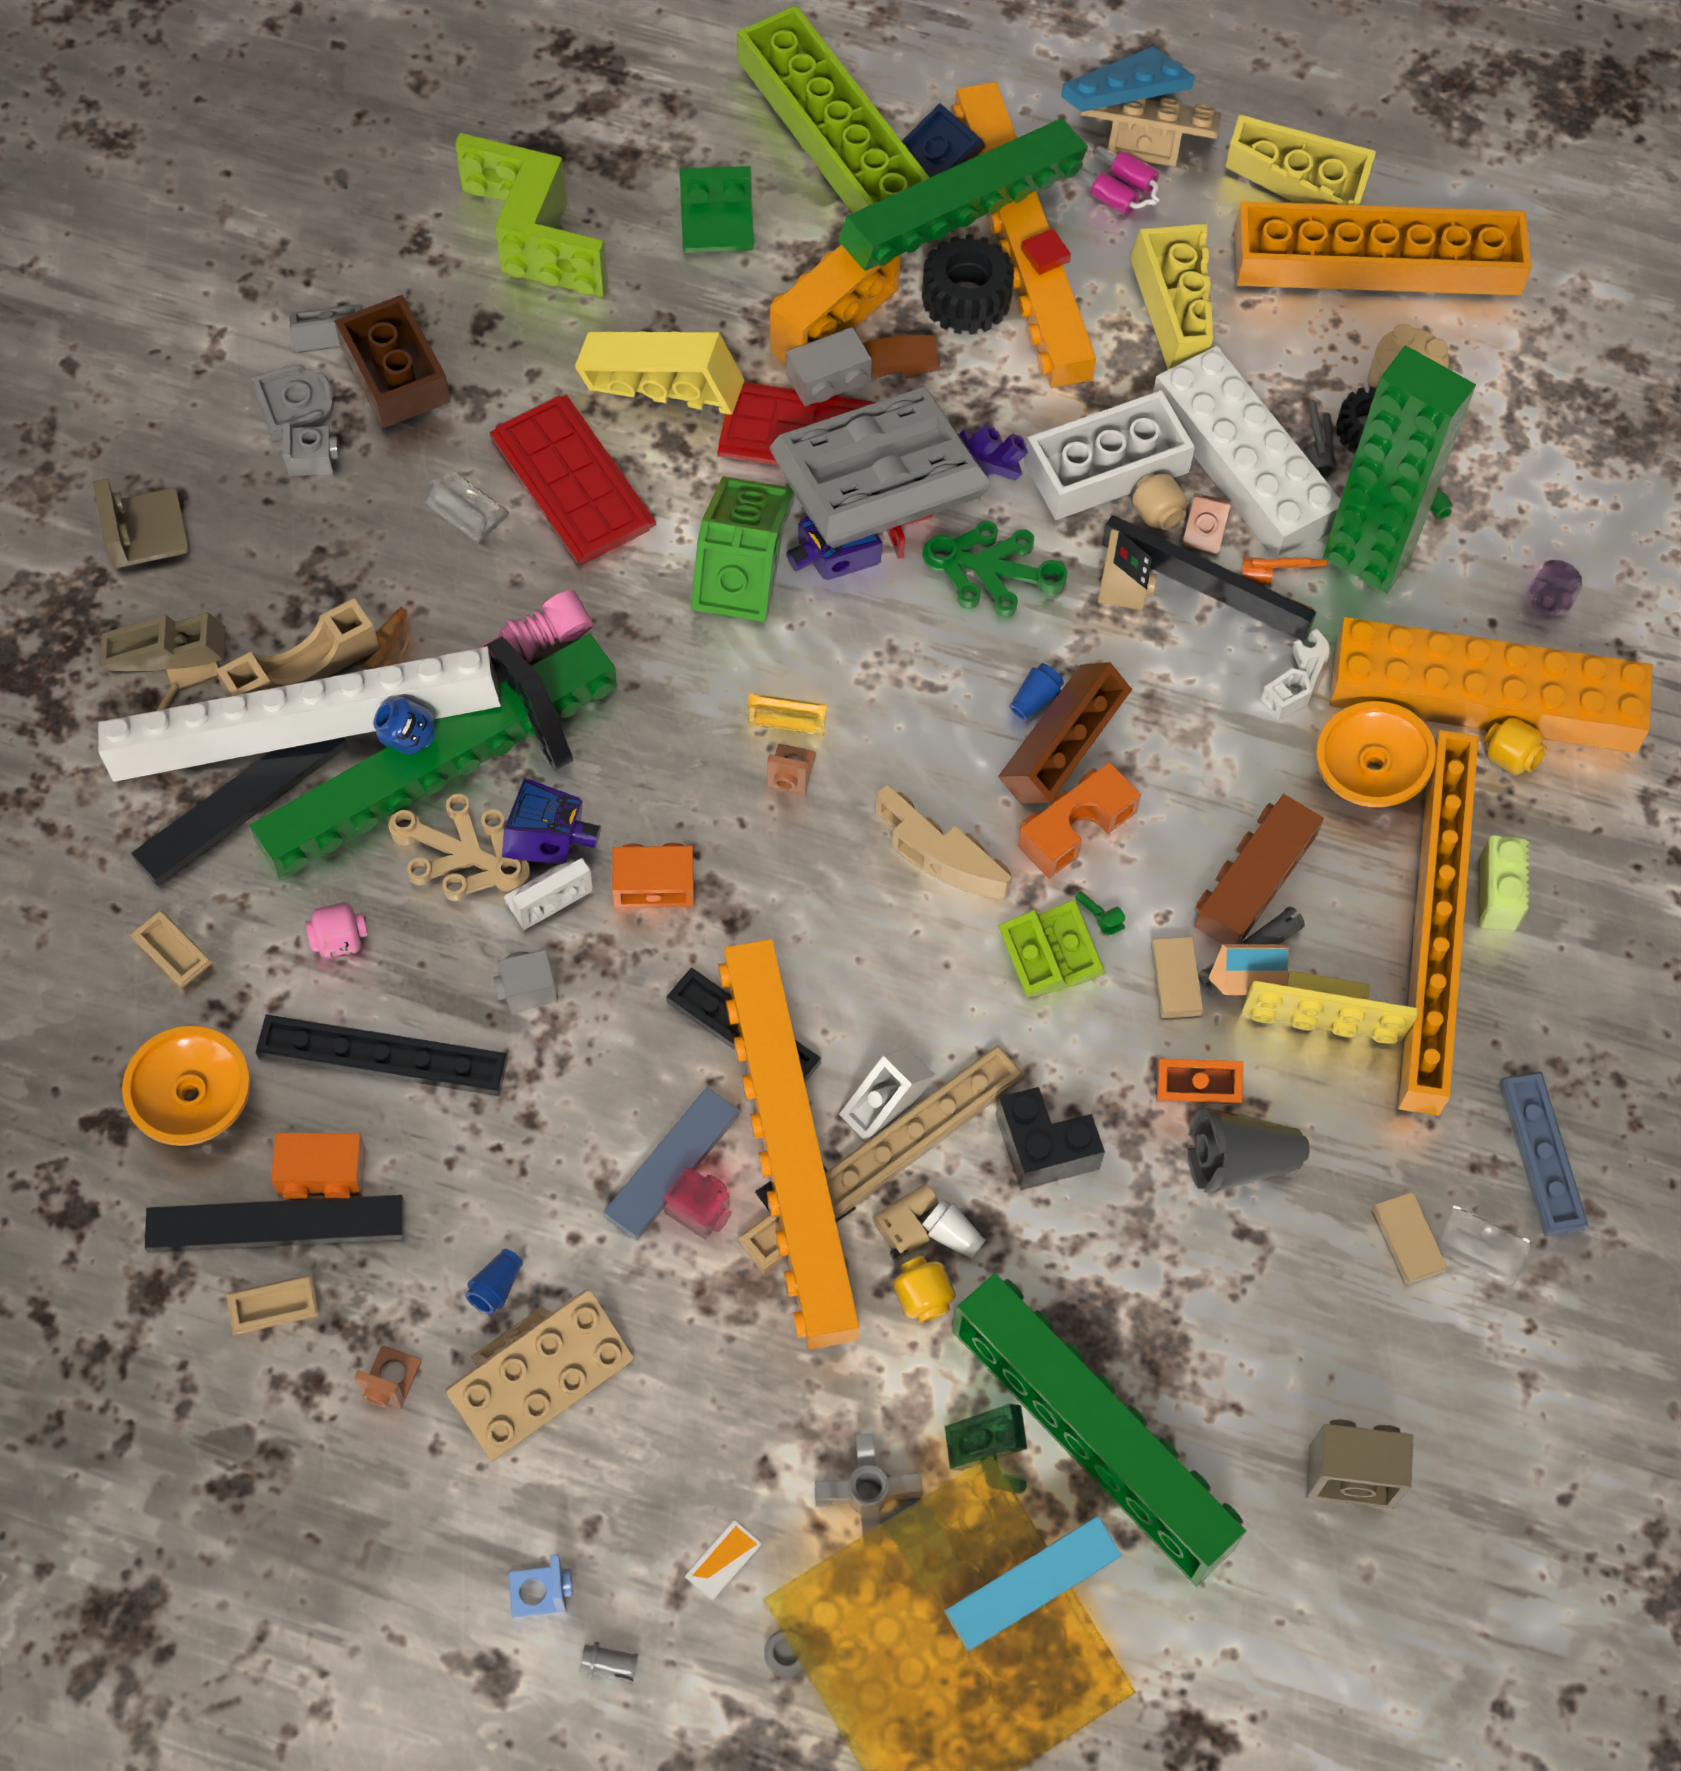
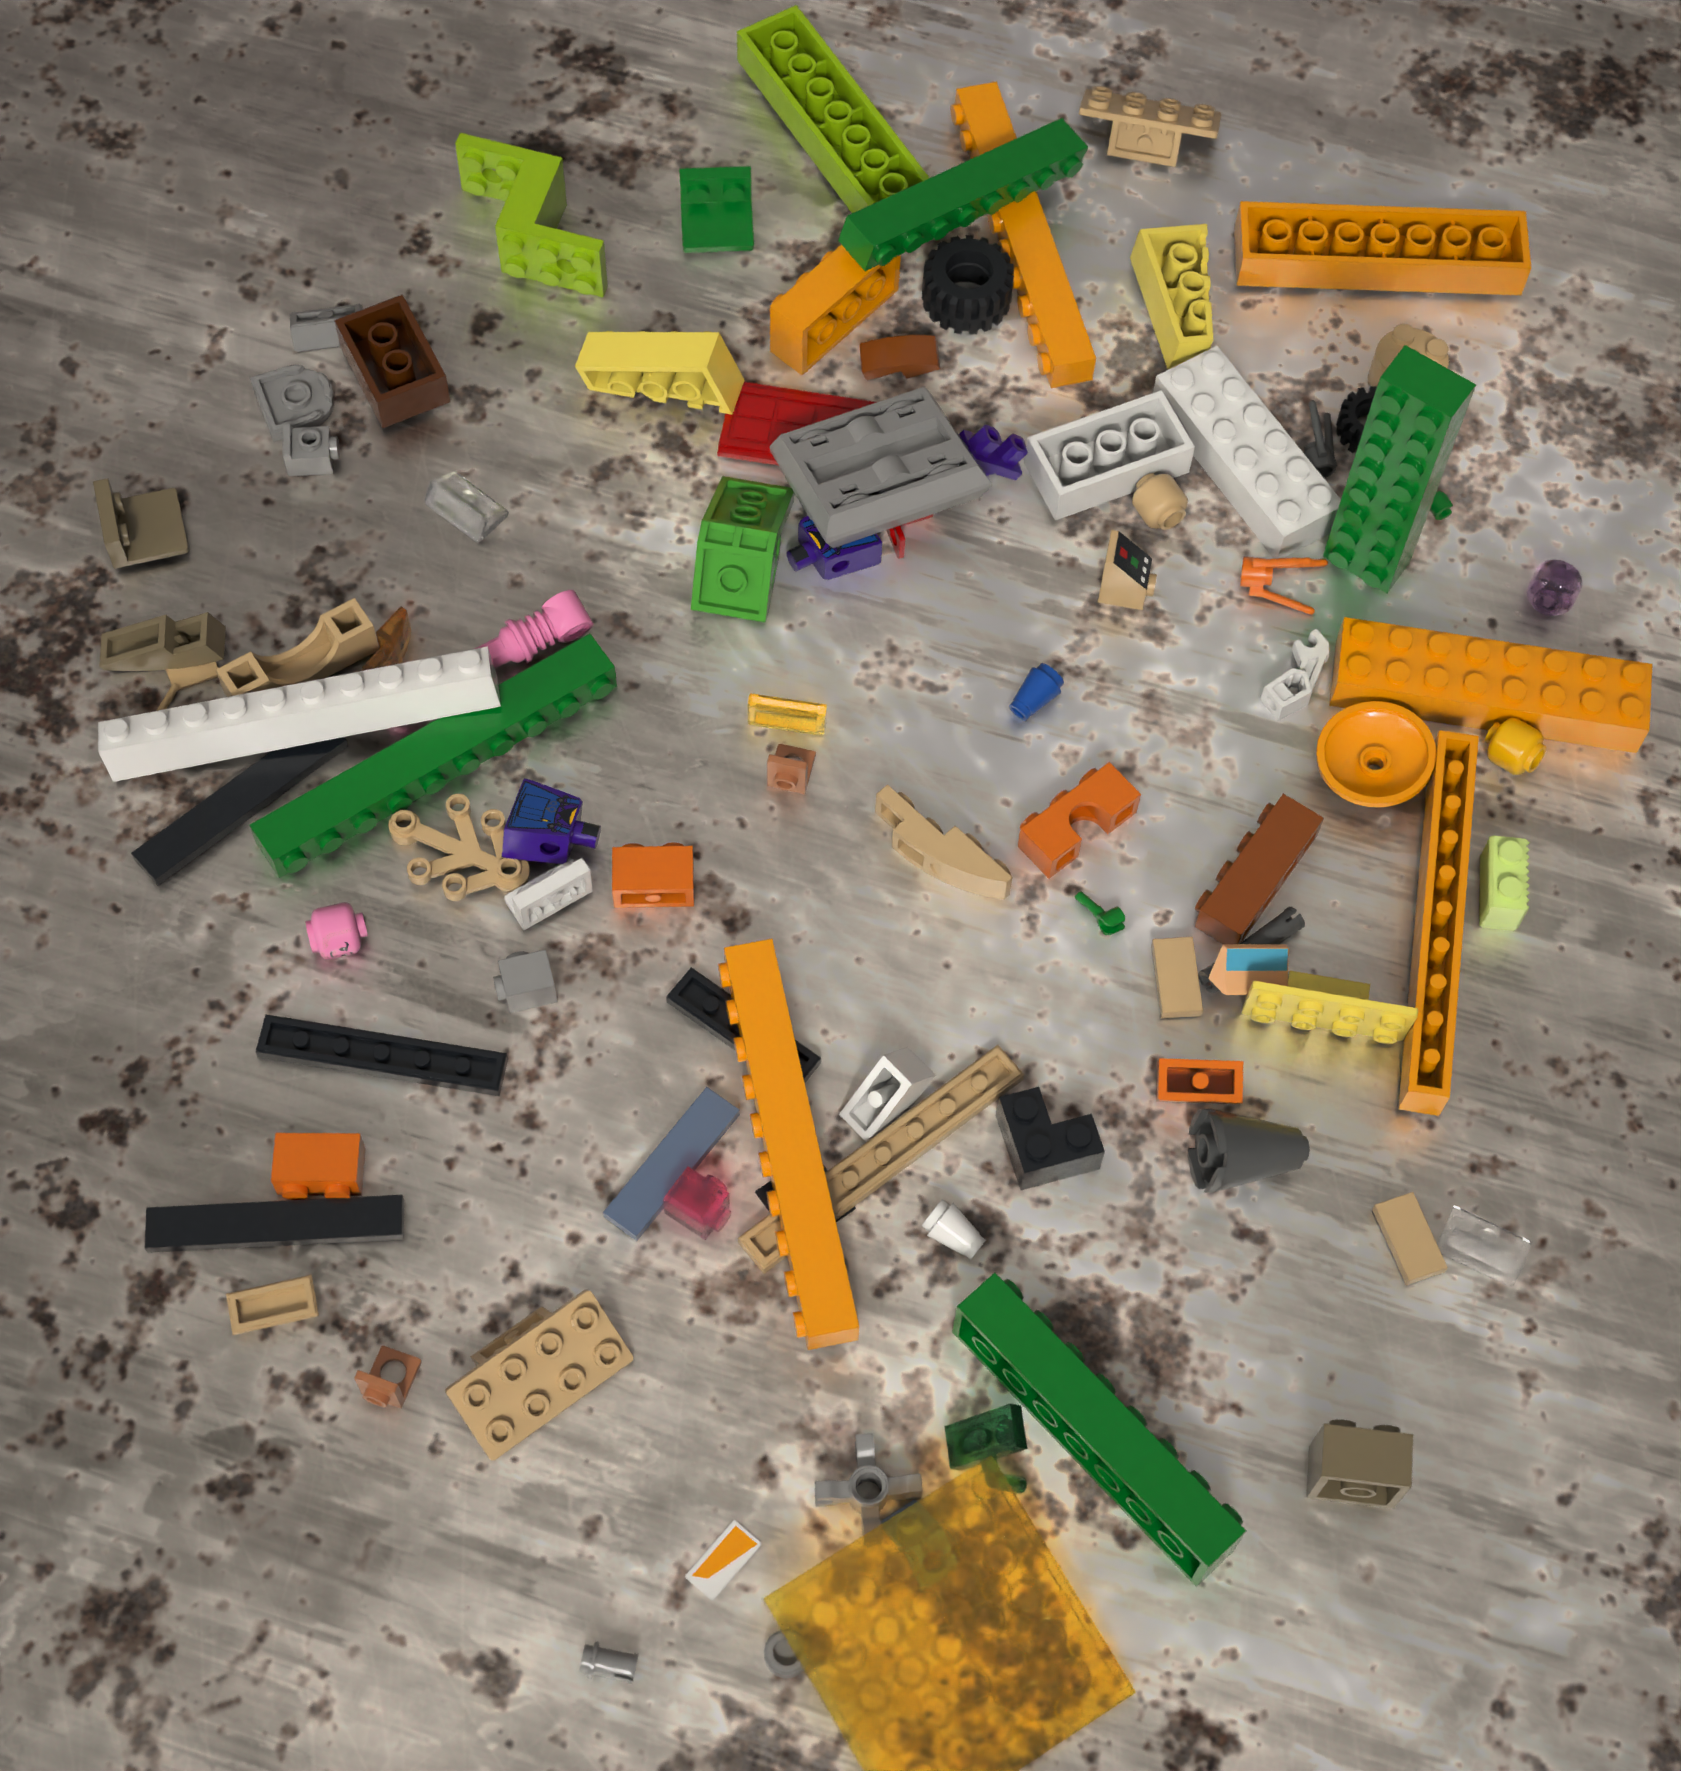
light orange dish [122,1026,250,1146] -> none
tan tile [129,909,213,989] -> none
blue head [373,697,435,755] -> none
blue cone [465,1249,523,1314] -> none
black beam [484,636,573,771] -> none
red piece [489,394,656,565] -> none
light blue bracket [509,1554,573,1618] -> none
light grey brick [786,327,872,407] -> none
tan piece [872,1184,939,1260] -> none
yellow head [893,1256,956,1324] -> none
dark blue tile [902,103,986,178] -> none
green plant [922,521,1068,617] -> none
medium azure tile [944,1516,1122,1651] -> none
dark orange brick [998,662,1132,804] -> none
lime slope [998,899,1106,998] -> none
red tile [1021,228,1071,275] -> none
dark azure wing [1061,46,1195,112] -> none
dark pink piece [1074,145,1160,216] -> none
black tile [1102,515,1317,642] -> none
bracket [1182,493,1231,554] -> none
light yellow wedge [1225,114,1376,205] -> none
sand blue tile [1499,1072,1589,1237] -> none

